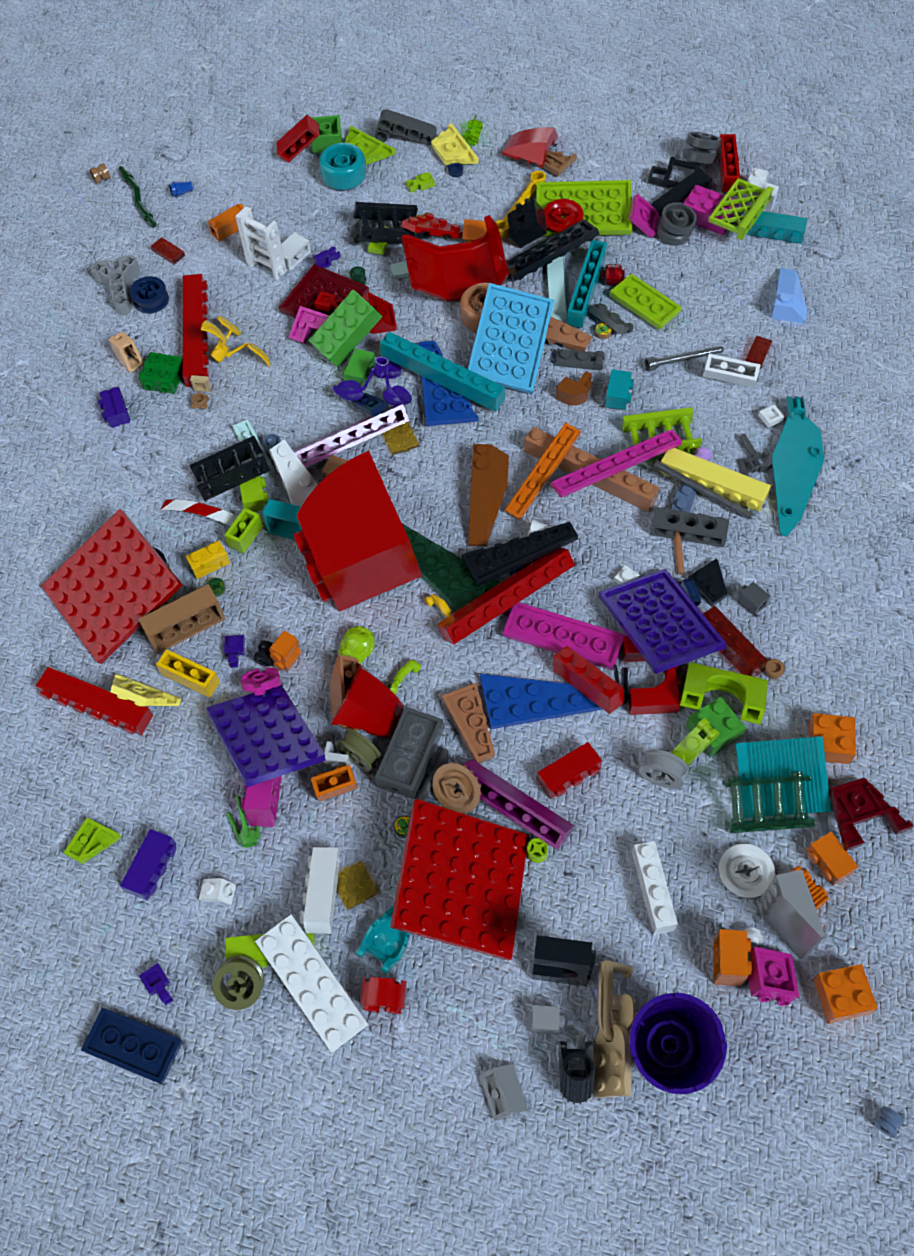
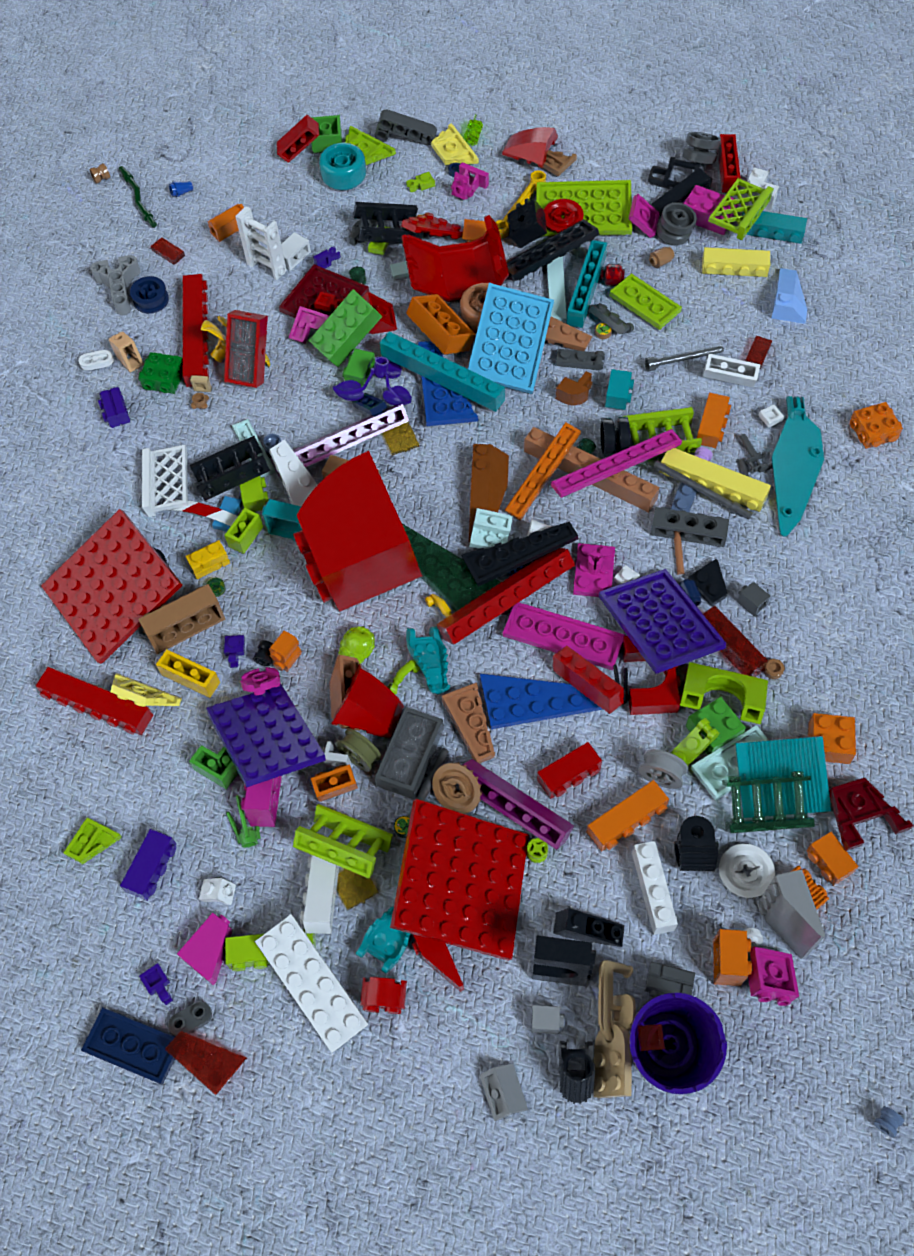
olive wheel [212,955,264,1010] -> none
orange brick [813,964,878,1024] -> none
none -> white plate [78,350,114,371]
none -> white fence [142,445,188,517]
none -> clear red wing [165,1031,247,1096]
none -> dark grey plate [168,1002,213,1037]
none -> dark pink slope [177,913,232,985]
none -> bright green brick [189,745,238,790]
none -> dark azure tile [212,496,242,531]
none -> brick [224,310,268,388]
none -> lime fence [293,804,393,879]
none -> orange brick [406,294,476,355]
none -> teal animal [406,626,450,694]
none -> red slope [412,935,464,992]
none -> dark pink tile [451,162,489,200]
none -> light aqua slope [469,508,513,549]
none -> black slope [553,908,625,947]
none -> dark pink plate [573,543,615,597]
none -> clear green wheel [577,438,596,454]
none -> orange brick [586,780,669,852]
none -> black wheel [600,417,631,457]
none -> clear red tile [637,1024,665,1051]
none -> dark grey brick [644,961,695,998]
none -> medium nougat brick [649,247,674,268]
none -> black piece [674,816,719,871]
none -> light aqua plate [690,725,769,801]
none -> orange brick [697,392,731,448]
none -> light yellow brick [702,247,770,277]
none -> orange brick [850,402,903,449]

